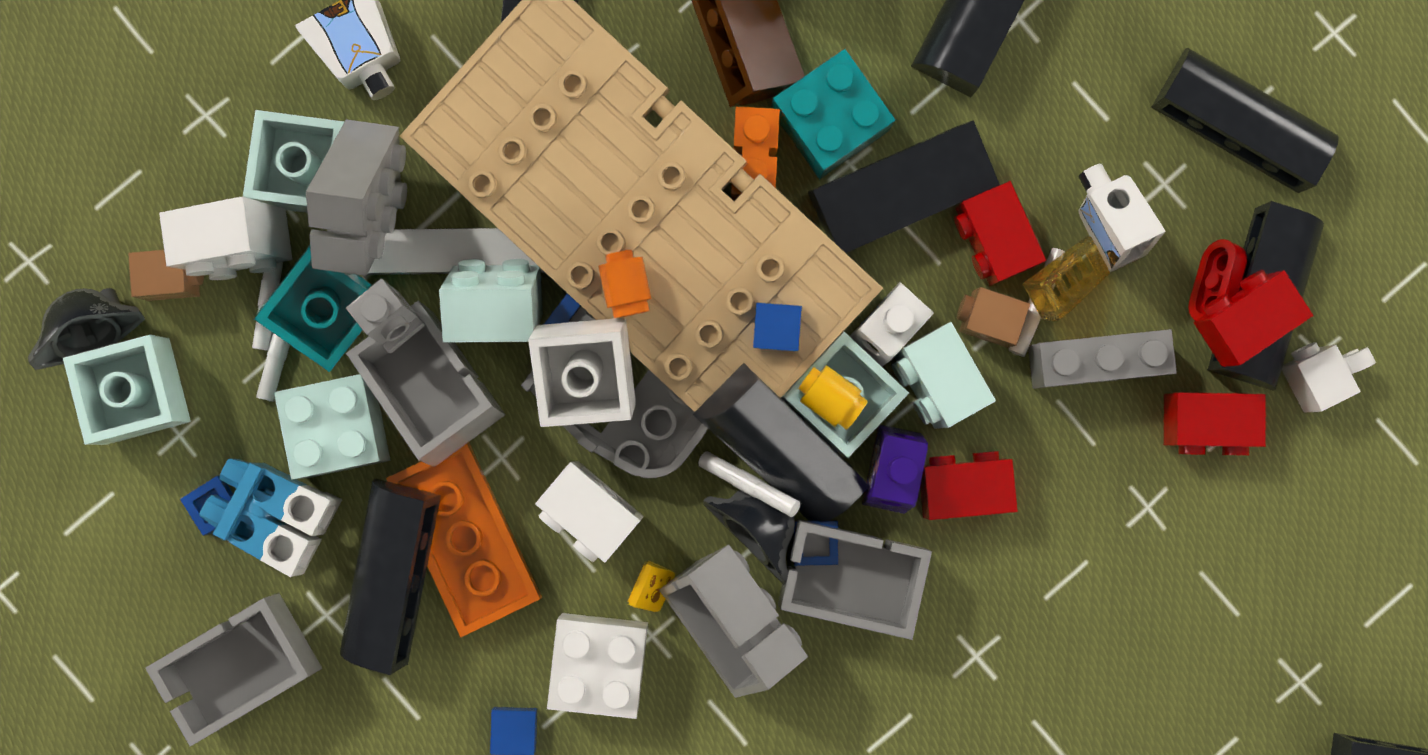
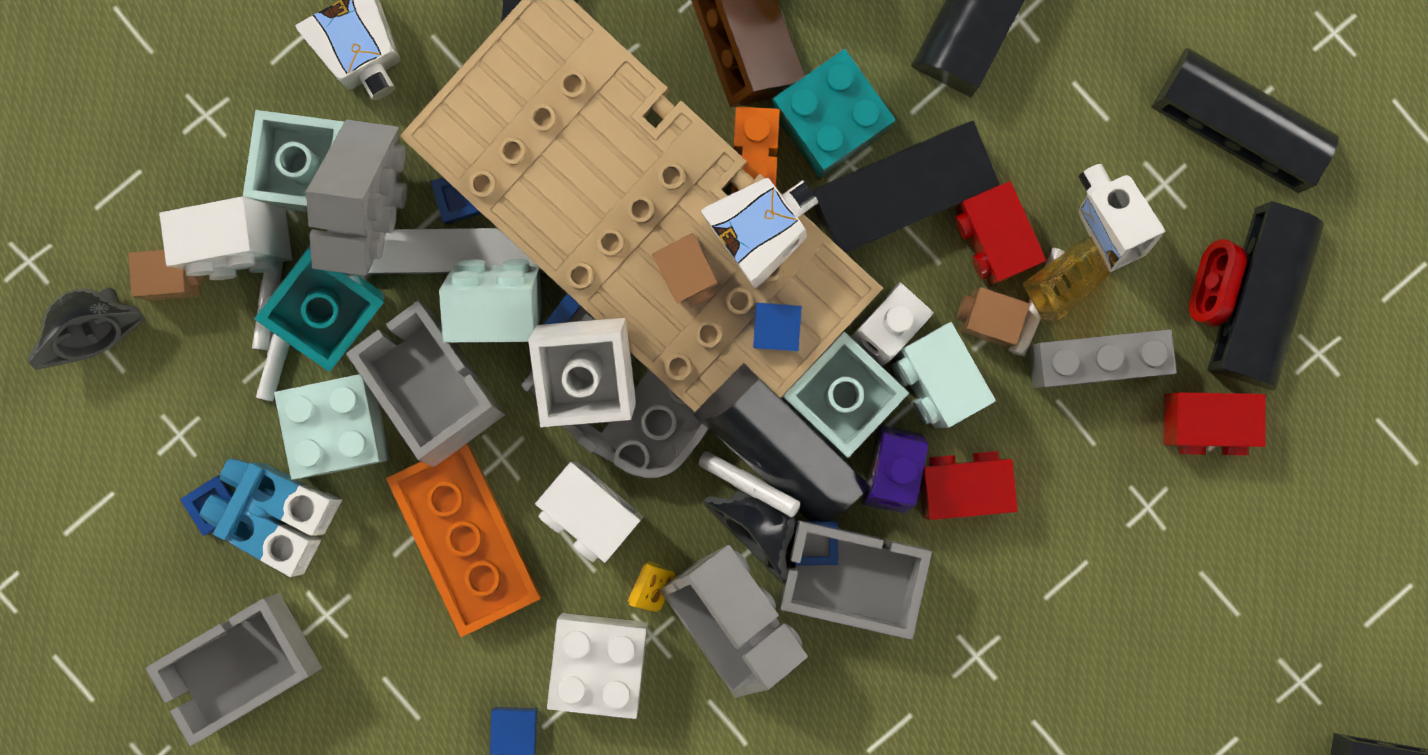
light aqua brick [63,335,191,445] -> none
black brick [340,479,441,675] -> none
light grey brick [346,278,425,354] -> none
orange brick [598,250,652,319] -> none
yellow brick [798,365,868,430] -> none
red brick [1193,270,1314,367] -> none
white brick [1282,342,1376,412] -> none
none -> blue tile [431,177,482,225]
none -> medium nougat brick [652,233,720,308]
none -> torso [701,178,818,288]

